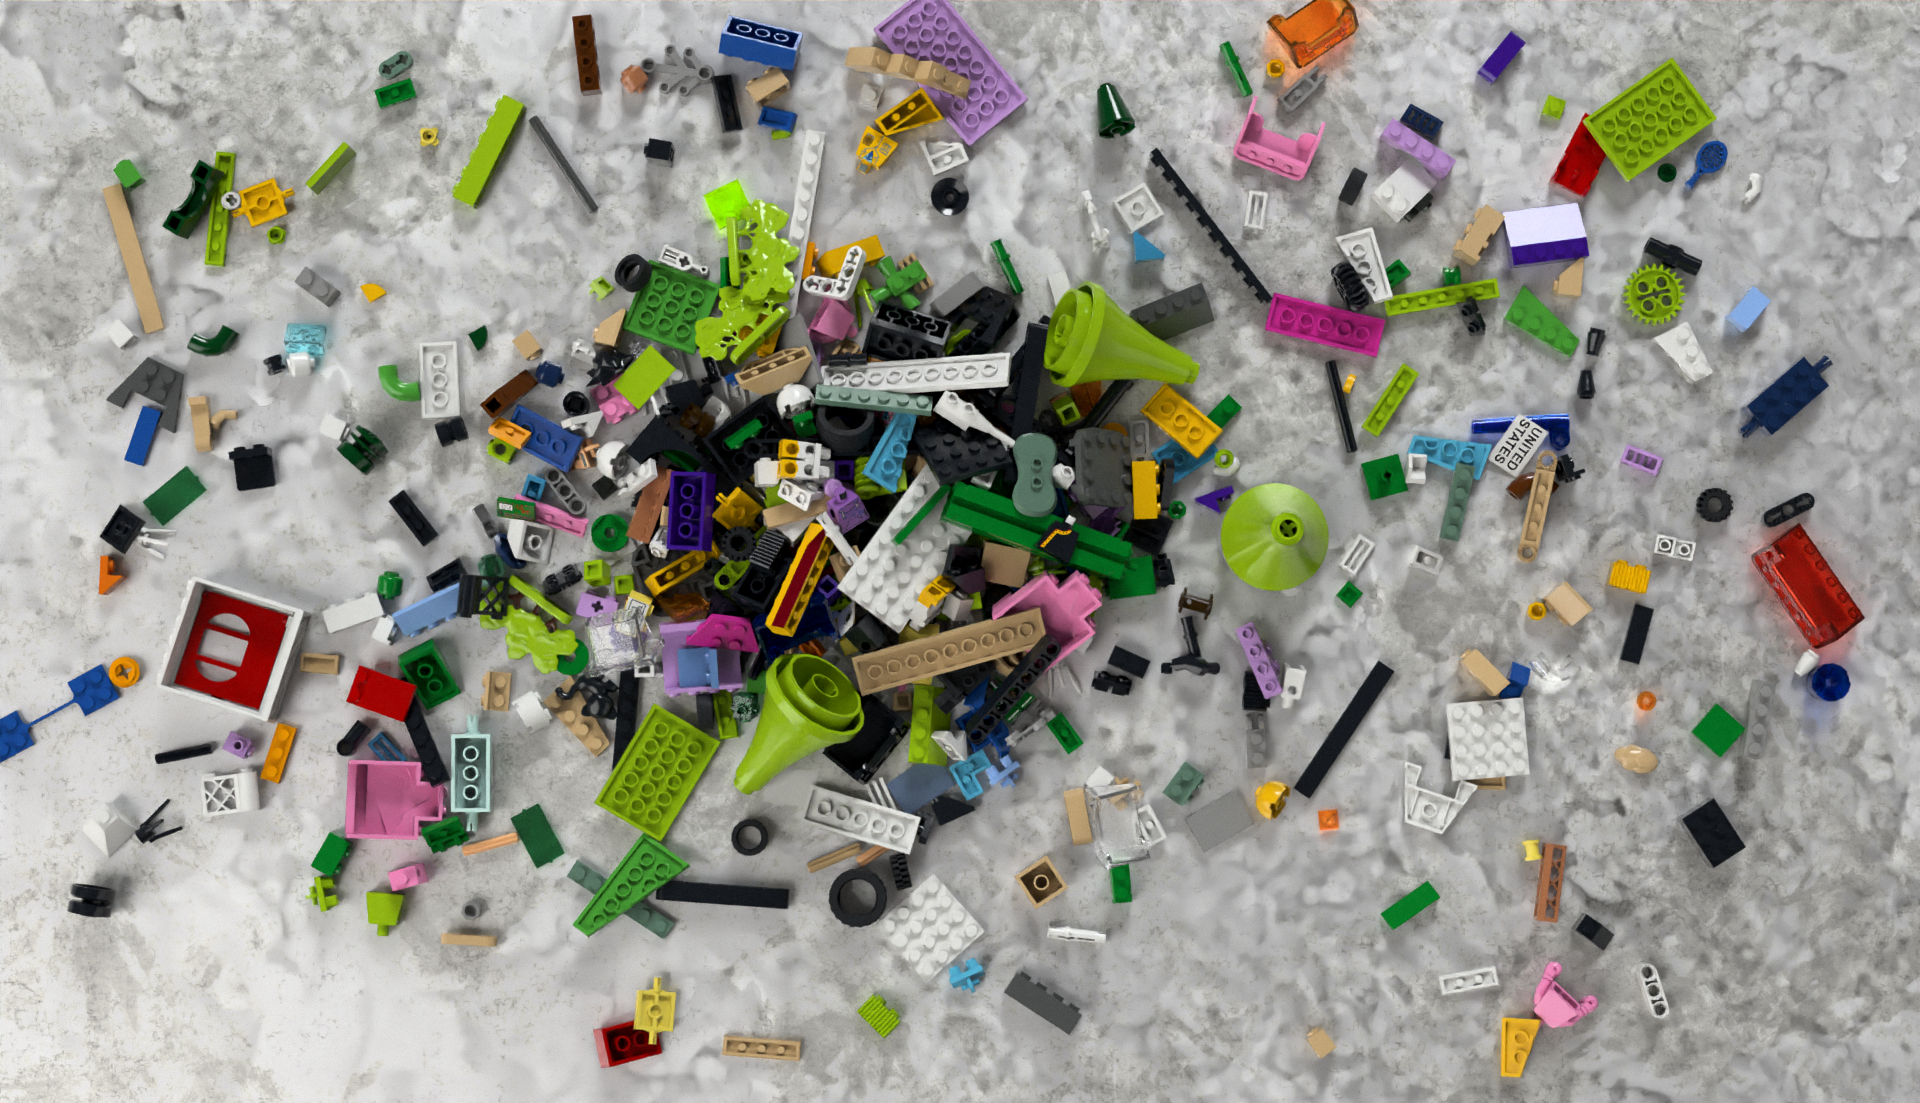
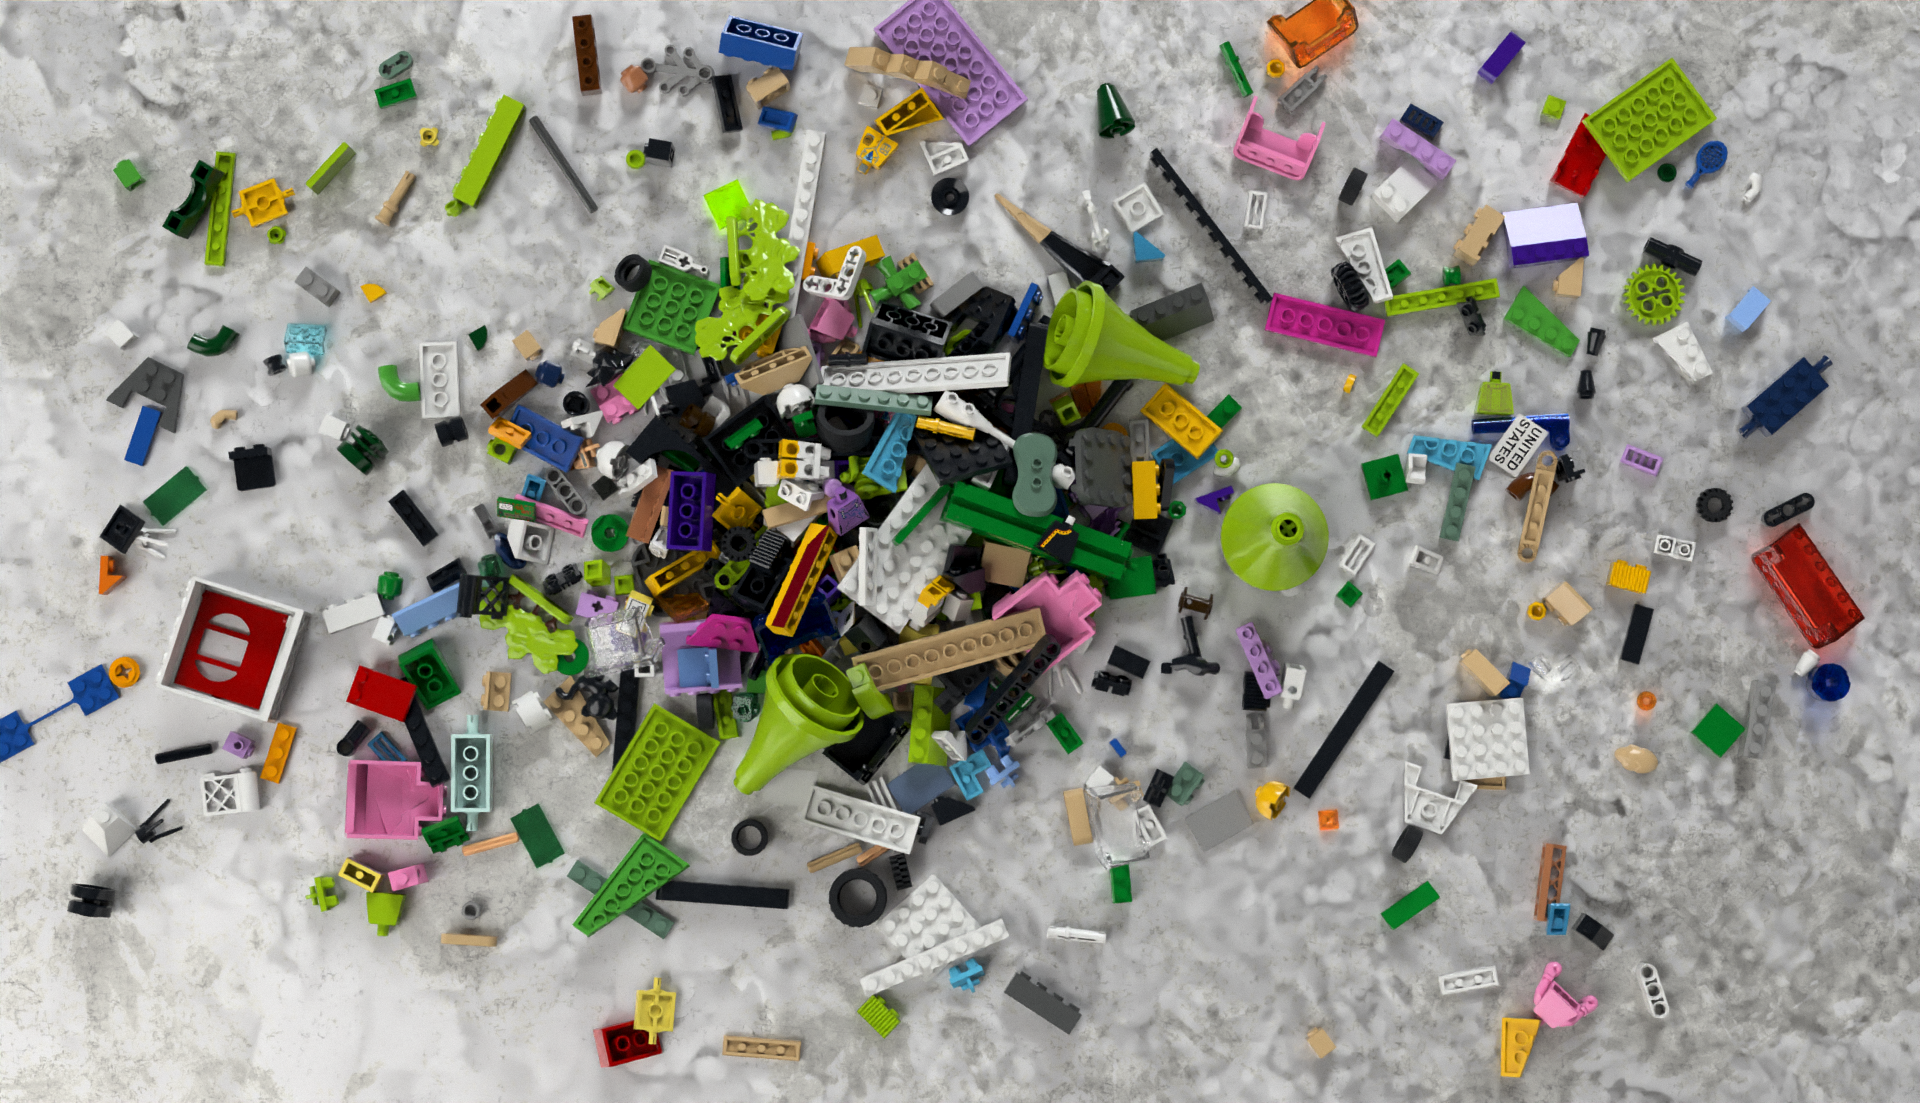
tan tile [102,183,166,334] -> none
tan leg [188,396,214,453] -> none
white bush [221,192,240,210] -> none
tan tile [299,653,340,675] -> none
green brick [311,831,353,877] -> none
white pin [816,511,858,565] -> none
green pin [990,239,1025,296] -> none
tan brick [1014,855,1068,909] -> none
black axle [1325,360,1358,453] -> none
pearl dark grey plate [1404,192,1434,222] -> none
light yellow bush [1522,839,1542,861] -> none
black brick [1677,798,1746,868] -> none
none -> light yellow brick [338,857,385,893]
none -> tan pin [375,171,416,227]
none -> lime plate [445,199,463,217]
none -> lime tile [626,150,646,170]
none -> lime arm [840,456,859,484]
none -> lime arch [846,662,895,719]
none -> white plate [858,527,878,607]
none -> white plate [859,918,1009,997]
none -> yellow pin [916,415,976,441]
none -> black plate [994,193,1125,295]
none -> blue plate [1007,282,1044,344]
none -> blue tile [1109,738,1127,758]
none -> black hips [1142,769,1174,808]
none -> black tyre [1391,825,1423,863]
none -> lime torso [1474,371,1514,416]
none -> dark azure slope [1545,903,1570,935]

